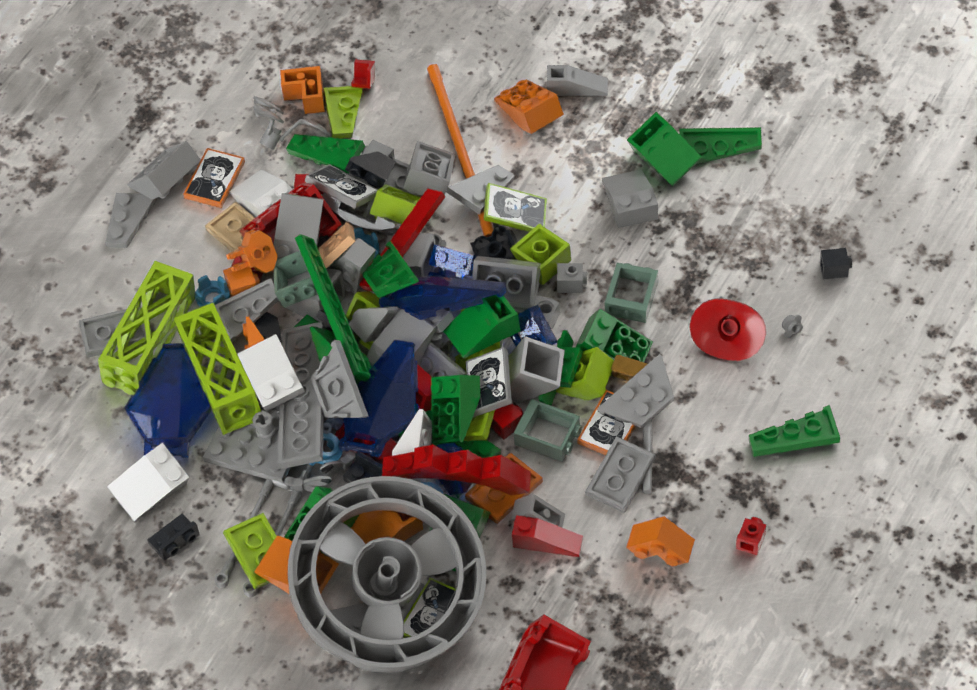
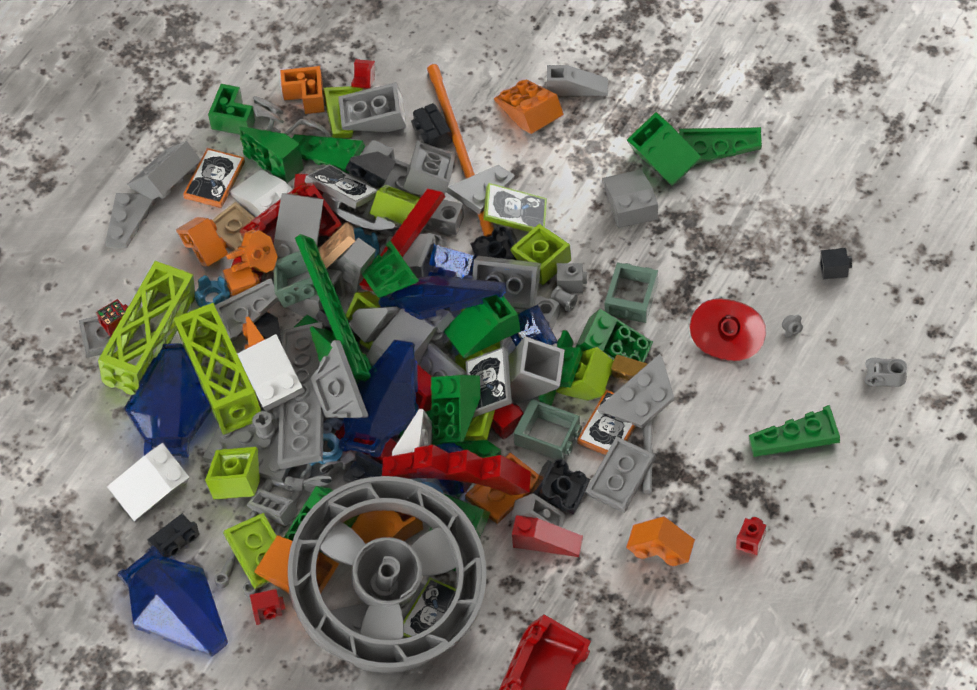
none -> brick [96,299,128,337]
none -> clear blue windscreen [117,545,228,657]
none -> orange brick [176,217,228,267]
none -> lime slope [205,447,260,499]
none -> green brick [208,84,255,135]
none -> green slope [239,126,304,184]
none -> light grey slope [247,488,298,526]
none -> red brick [250,589,286,625]
none -> light grey slope [338,82,407,132]
none -> black brick [411,103,452,148]
none -> light grey brick [423,200,464,235]
none -> black slope [530,459,591,515]
none -> light grey bush [550,286,578,312]
none -> light grey piece [865,357,907,387]

